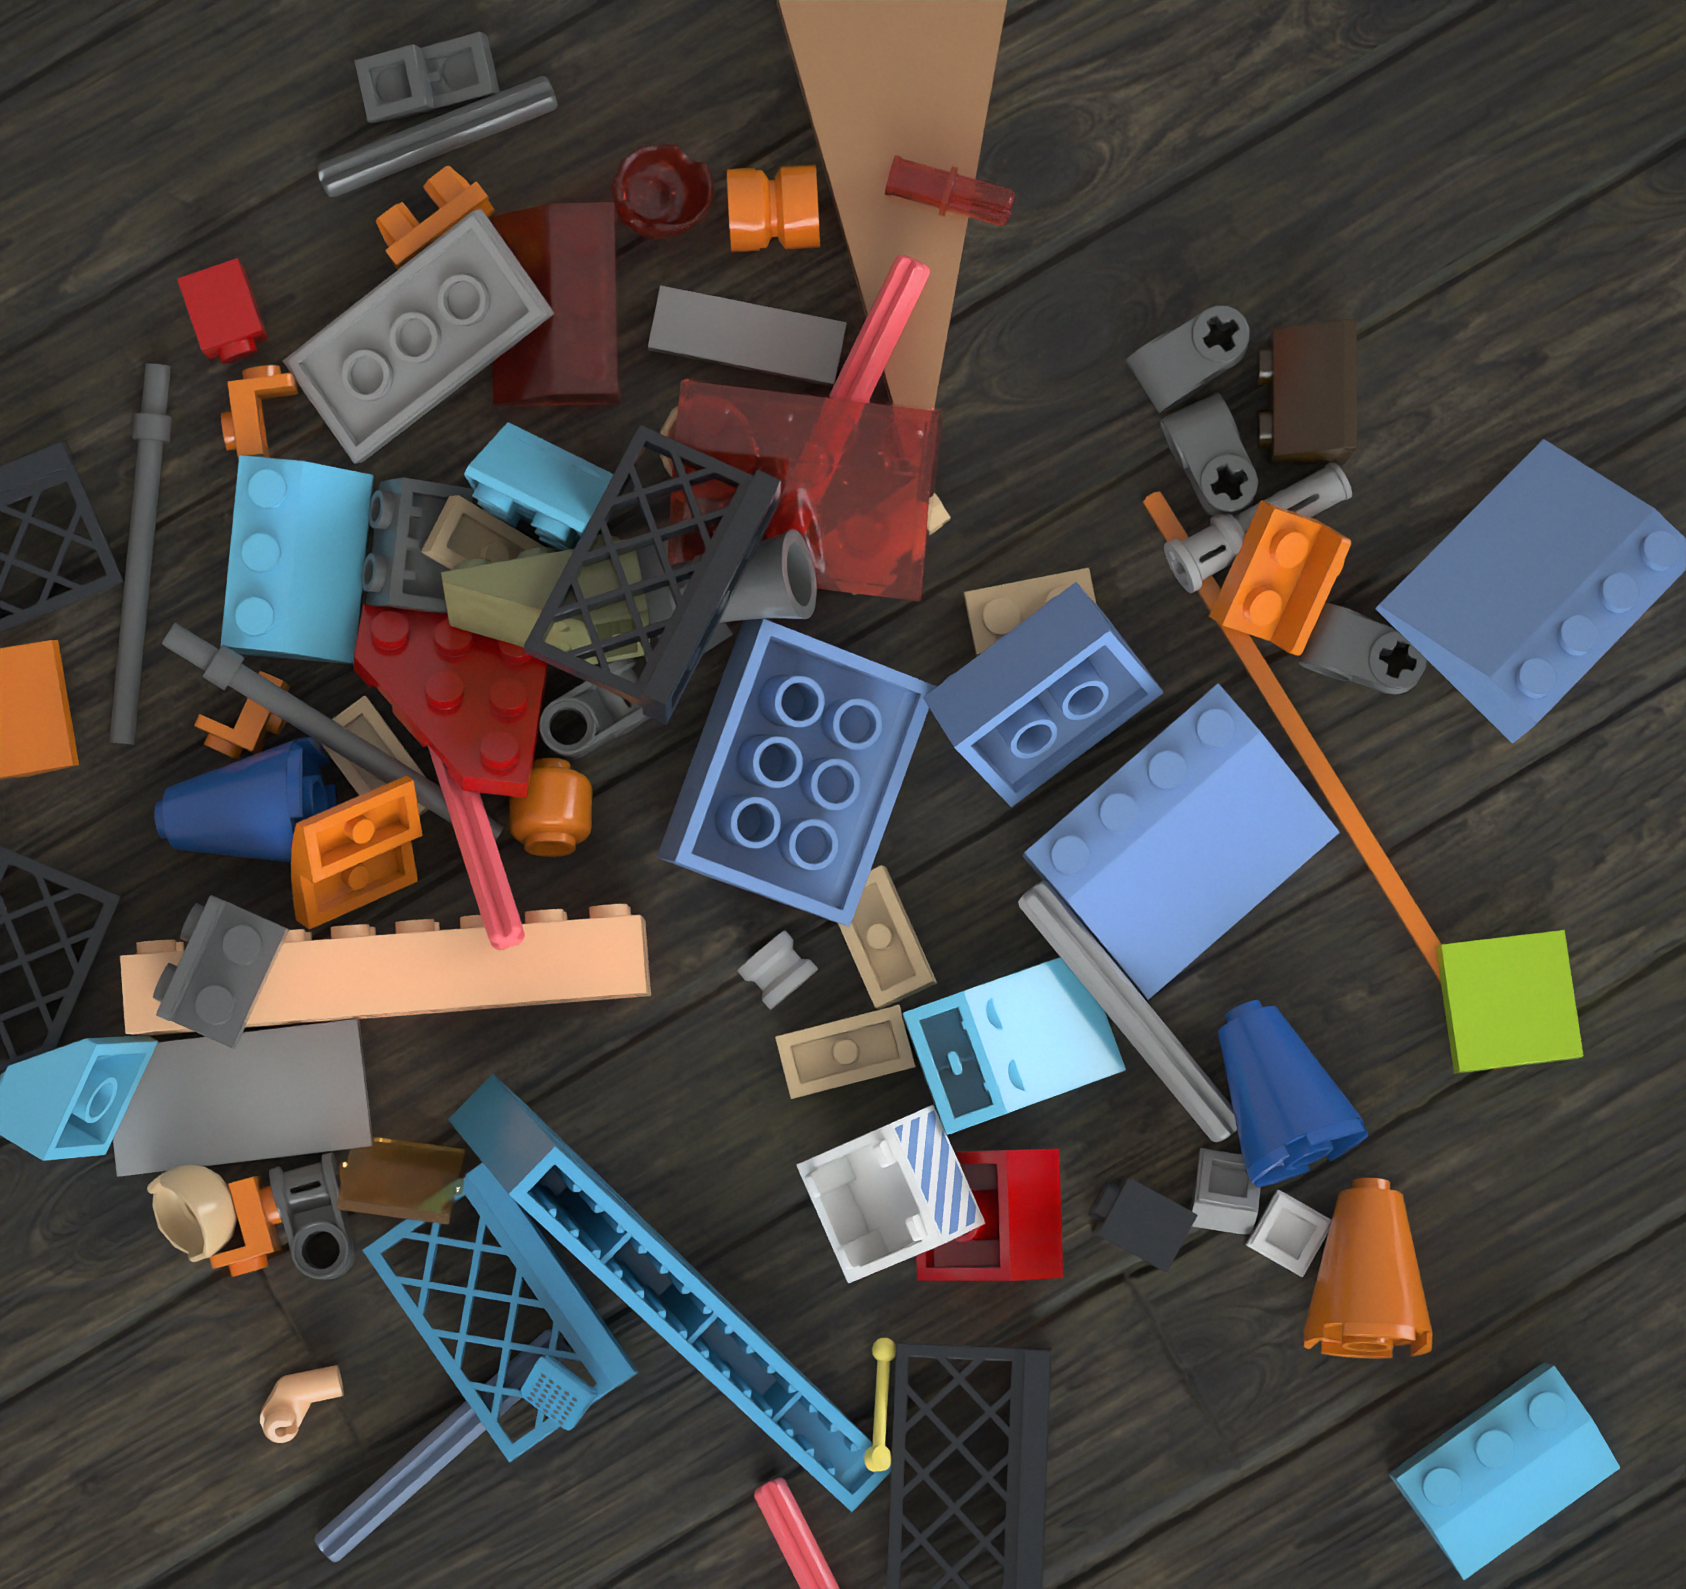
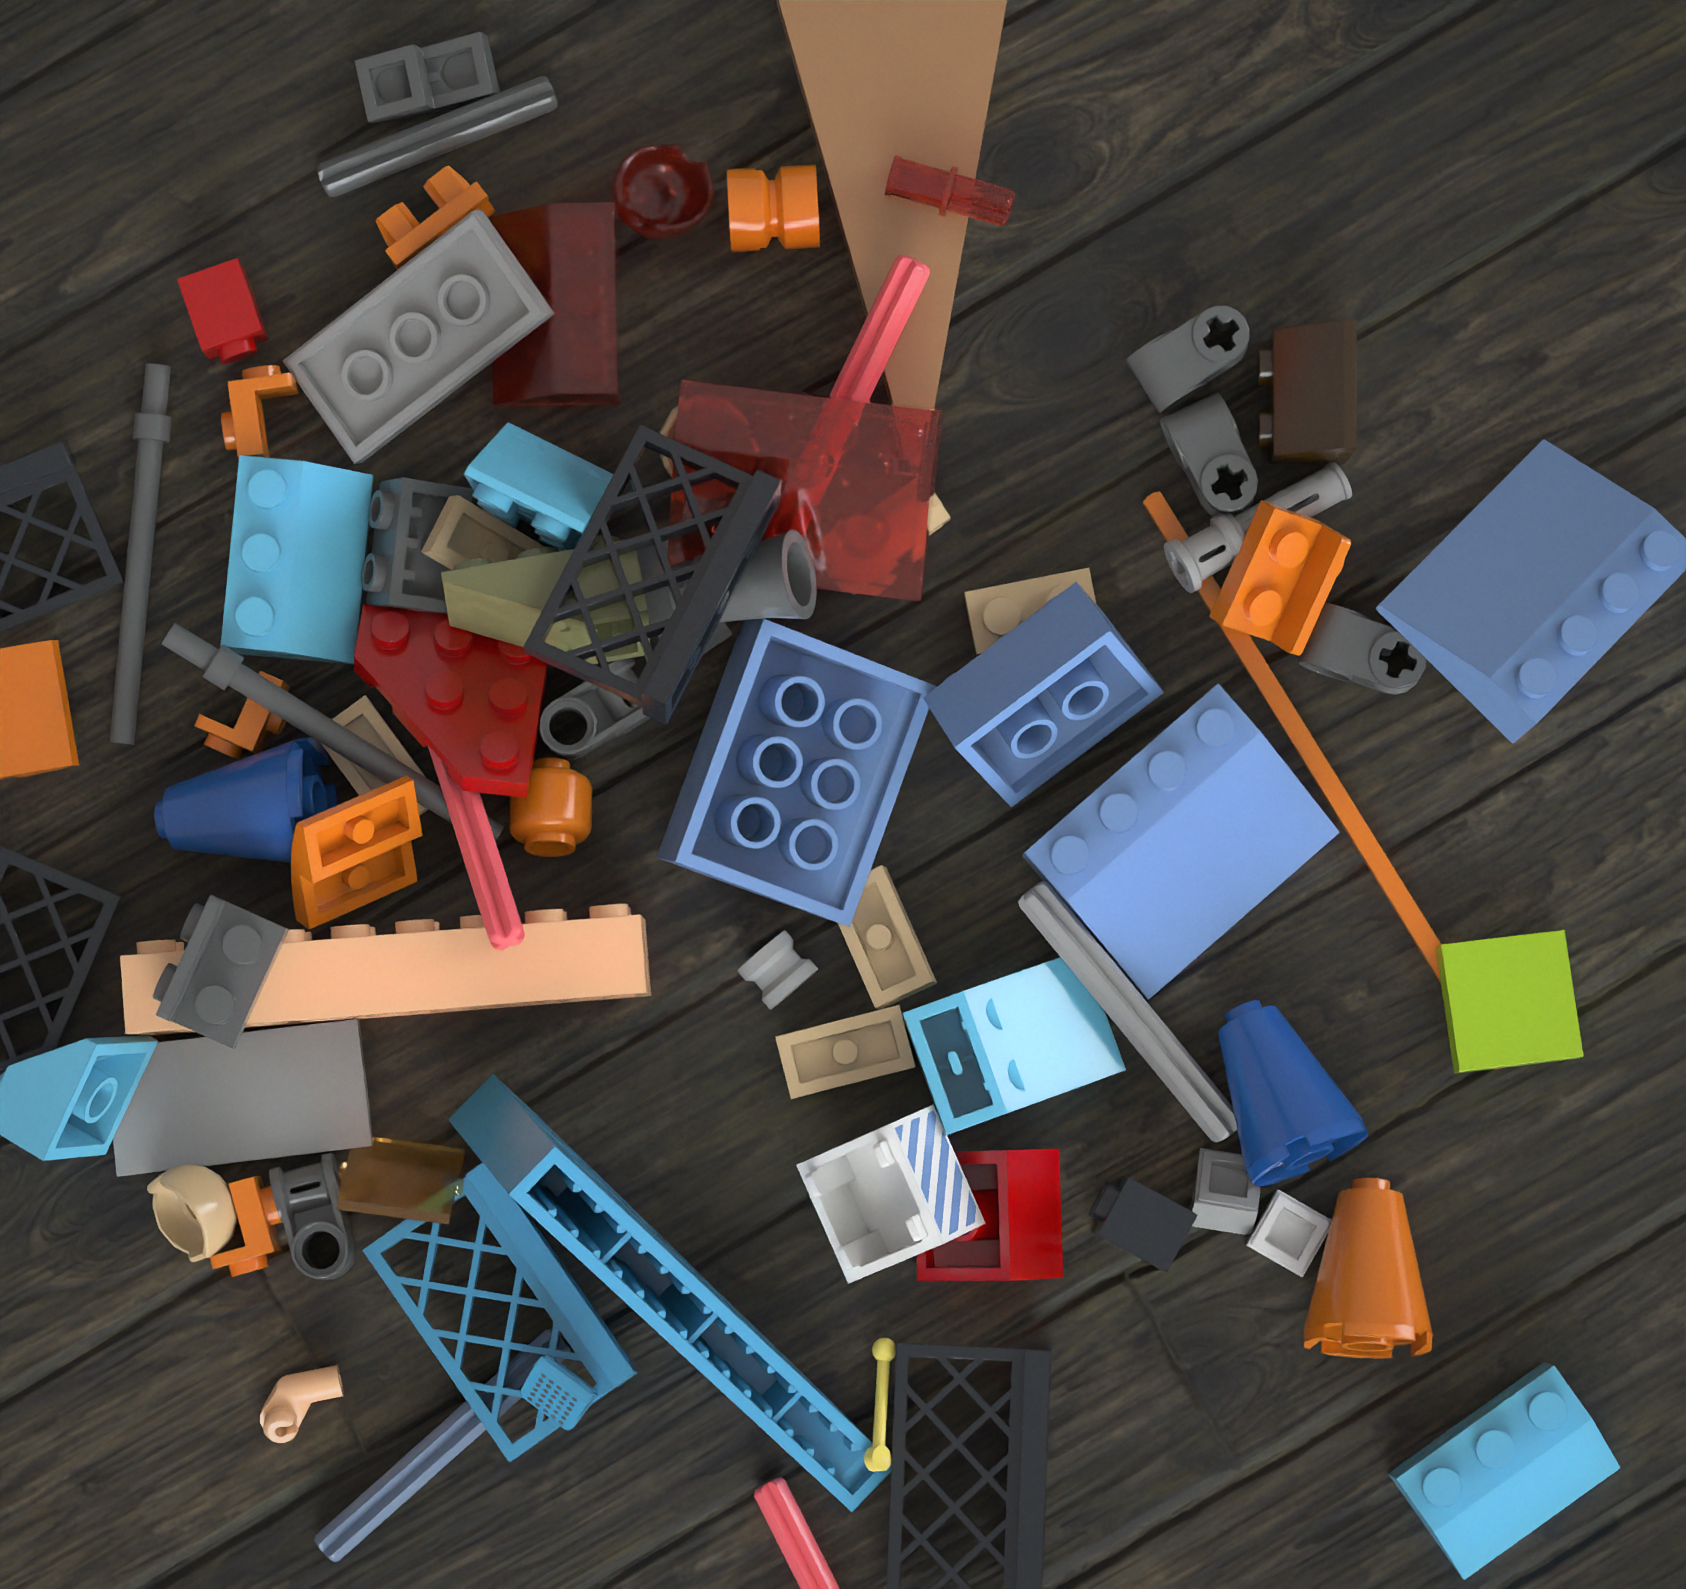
light grey tile [648,285,847,387] -> none

